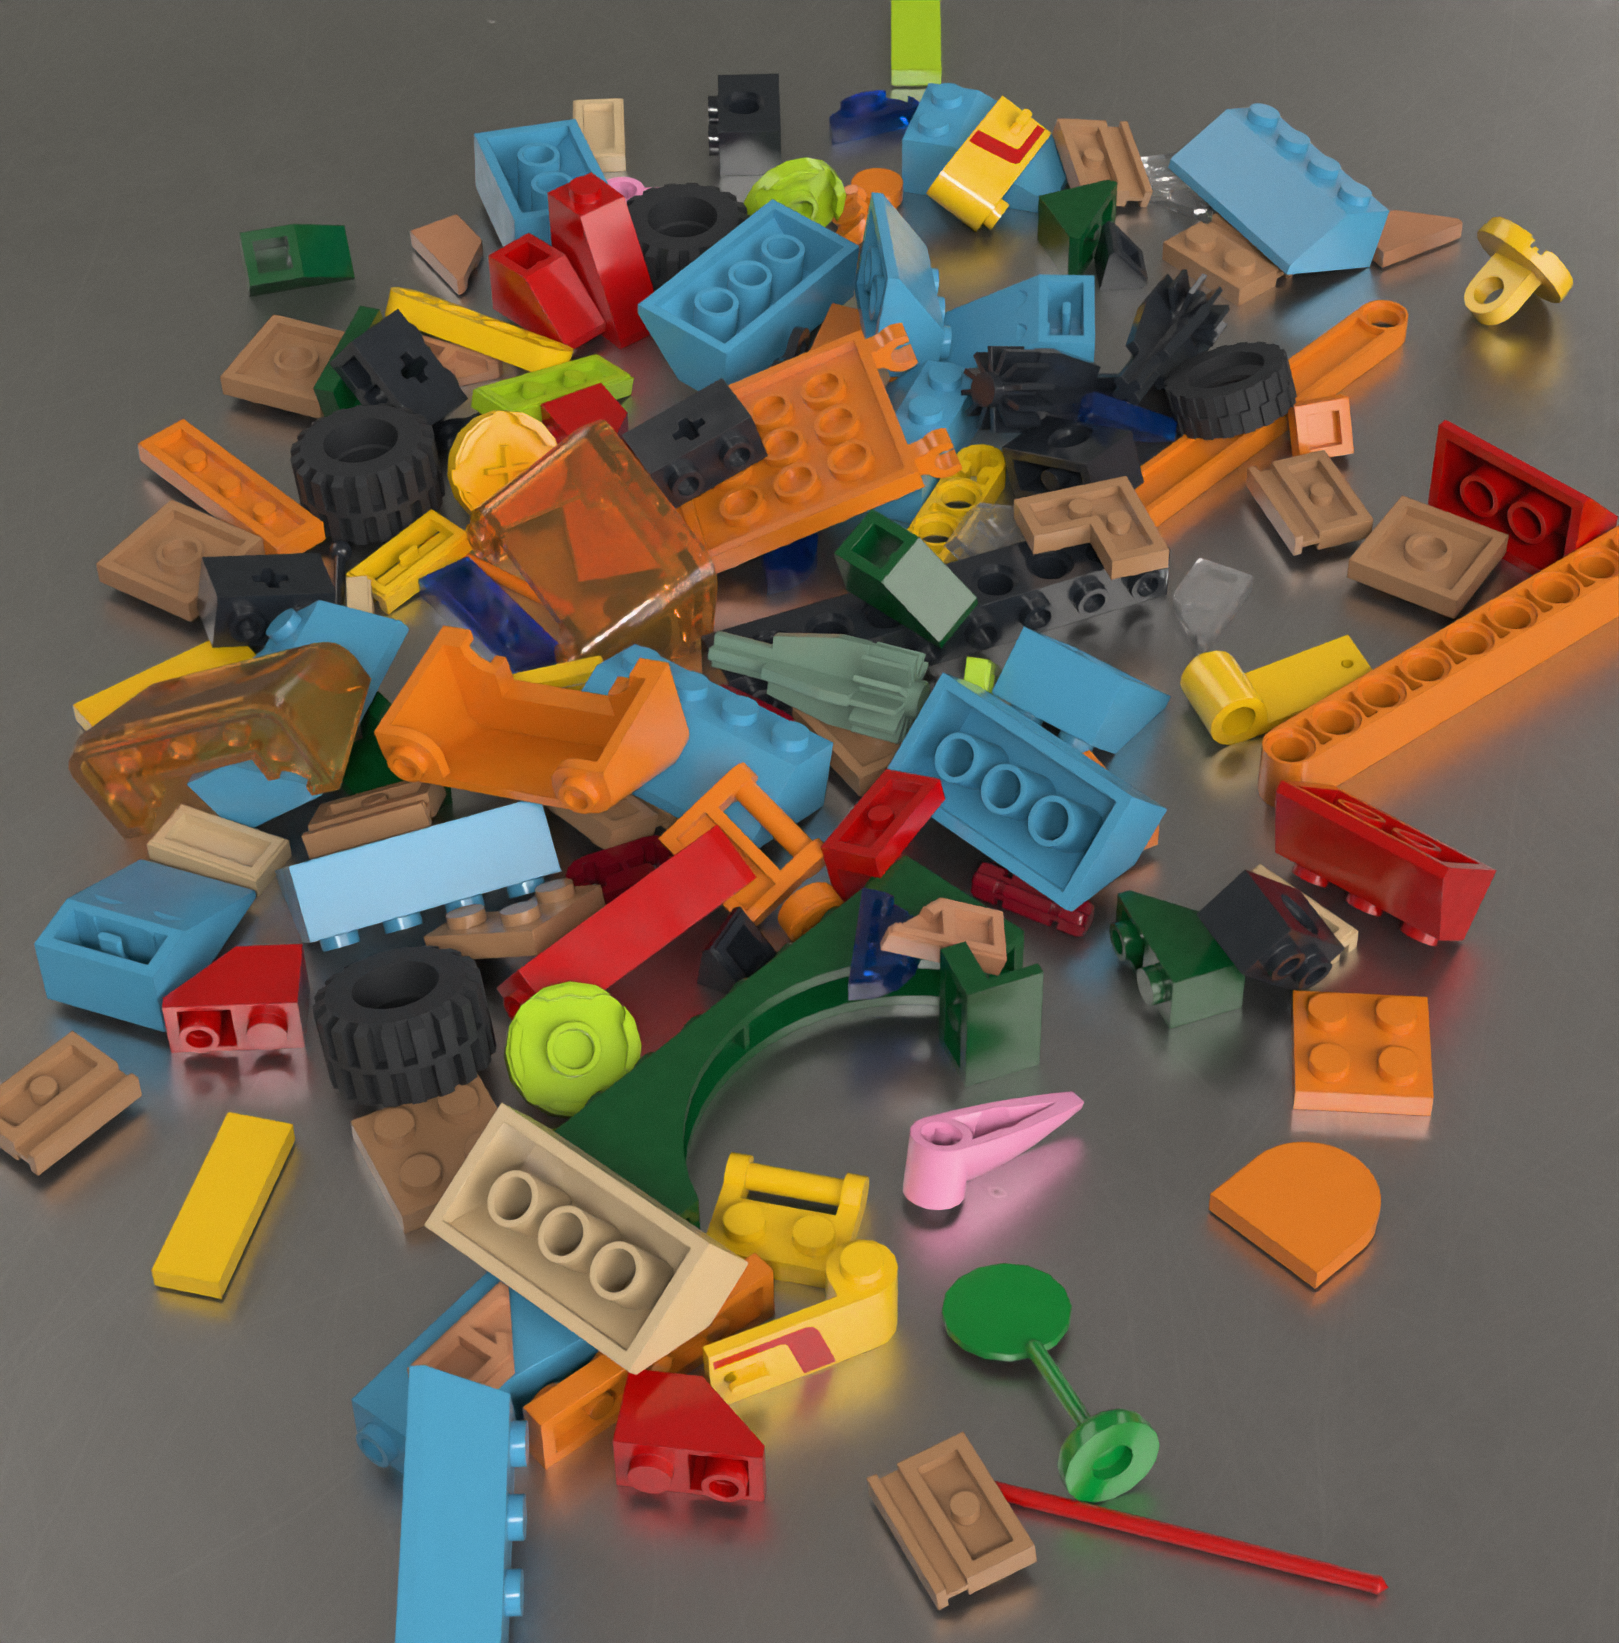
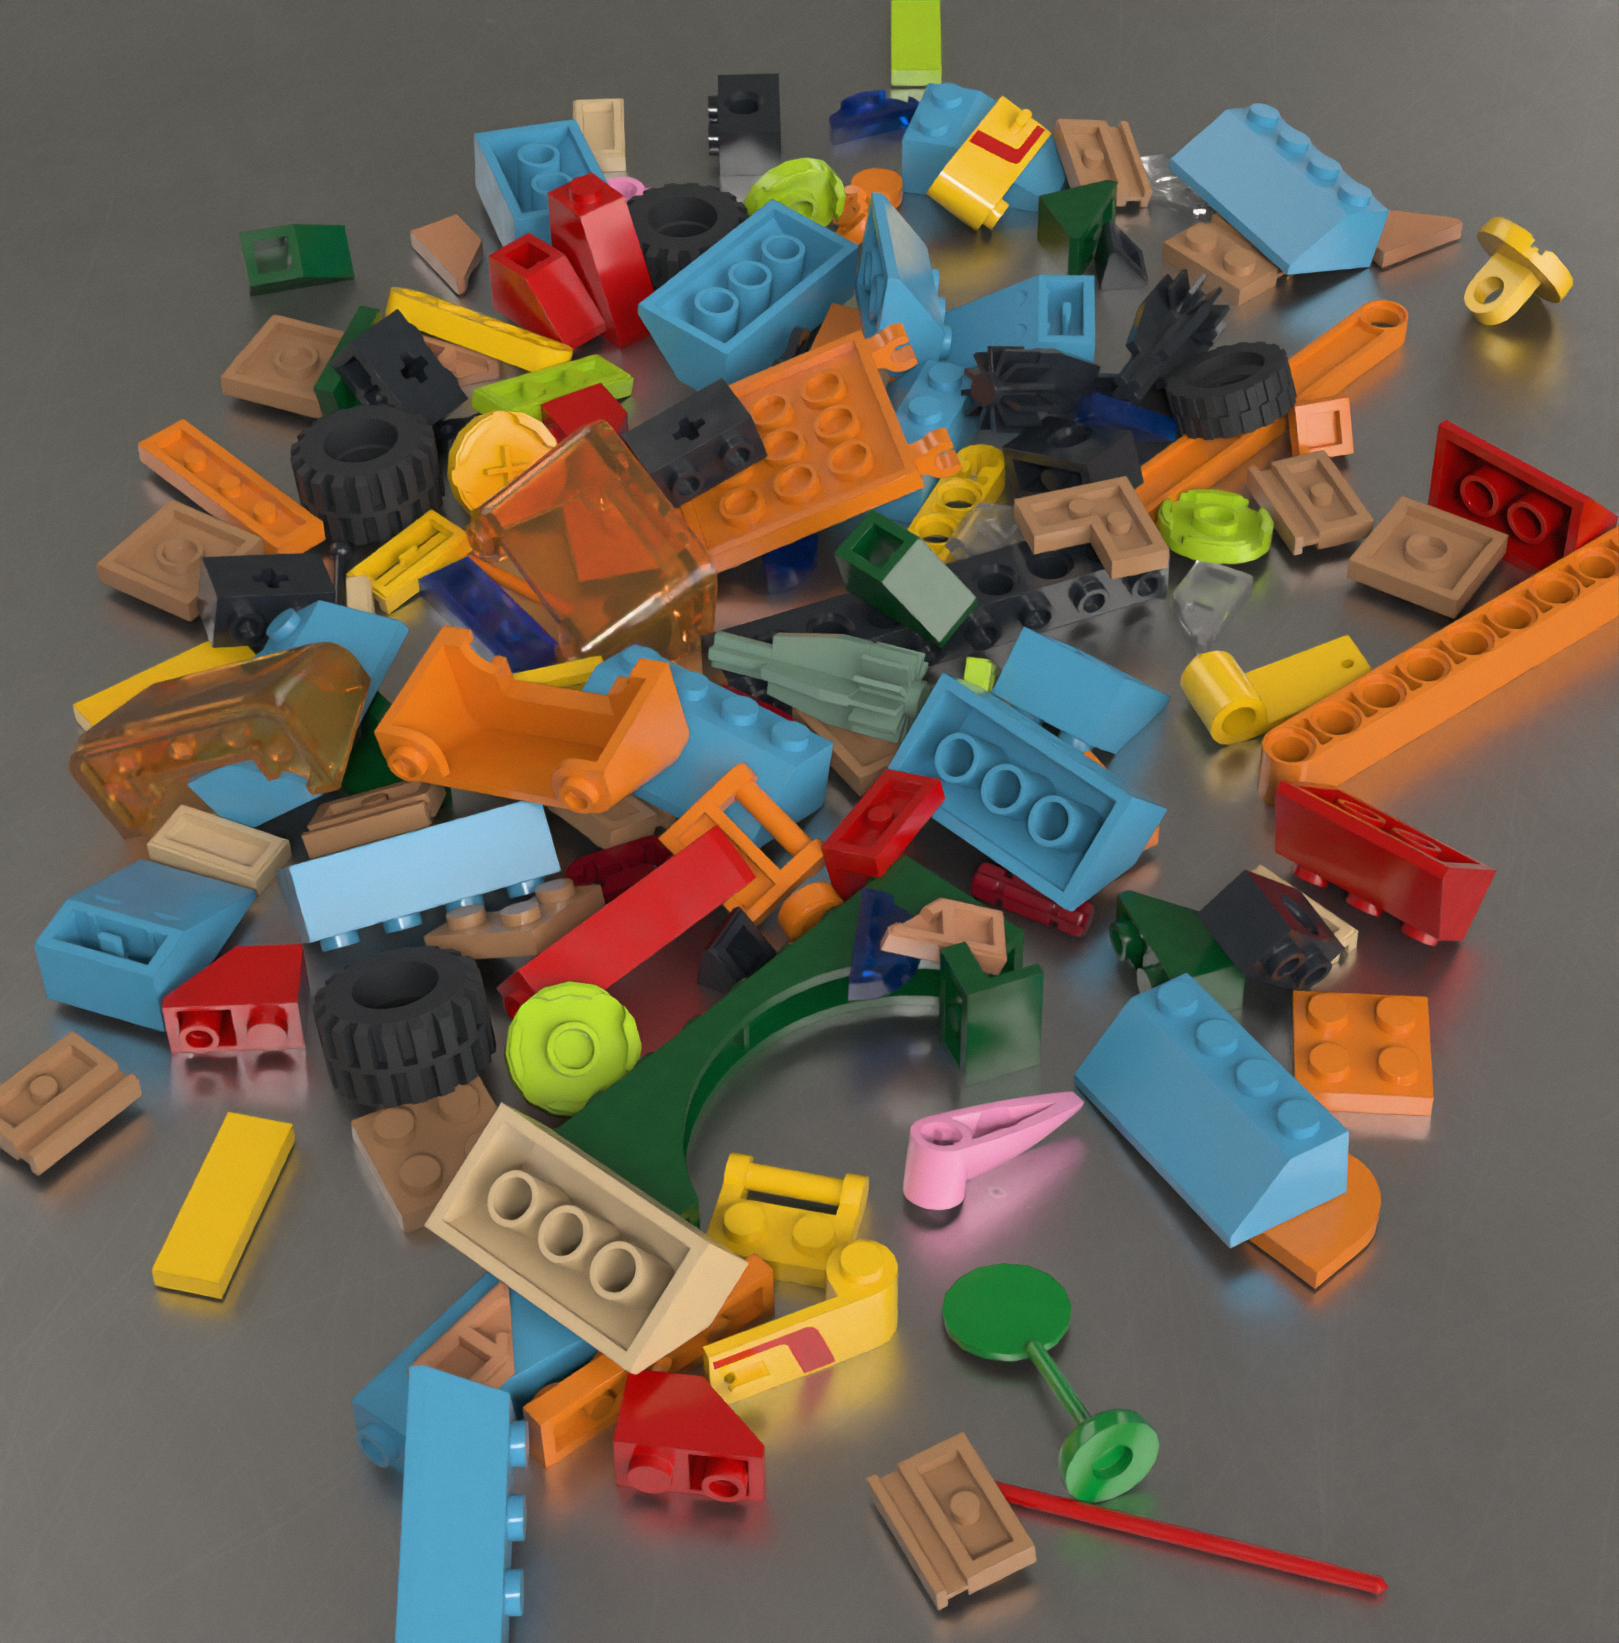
none -> dark azure slope [1074,973,1349,1248]
none -> lime tile [1156,489,1274,564]

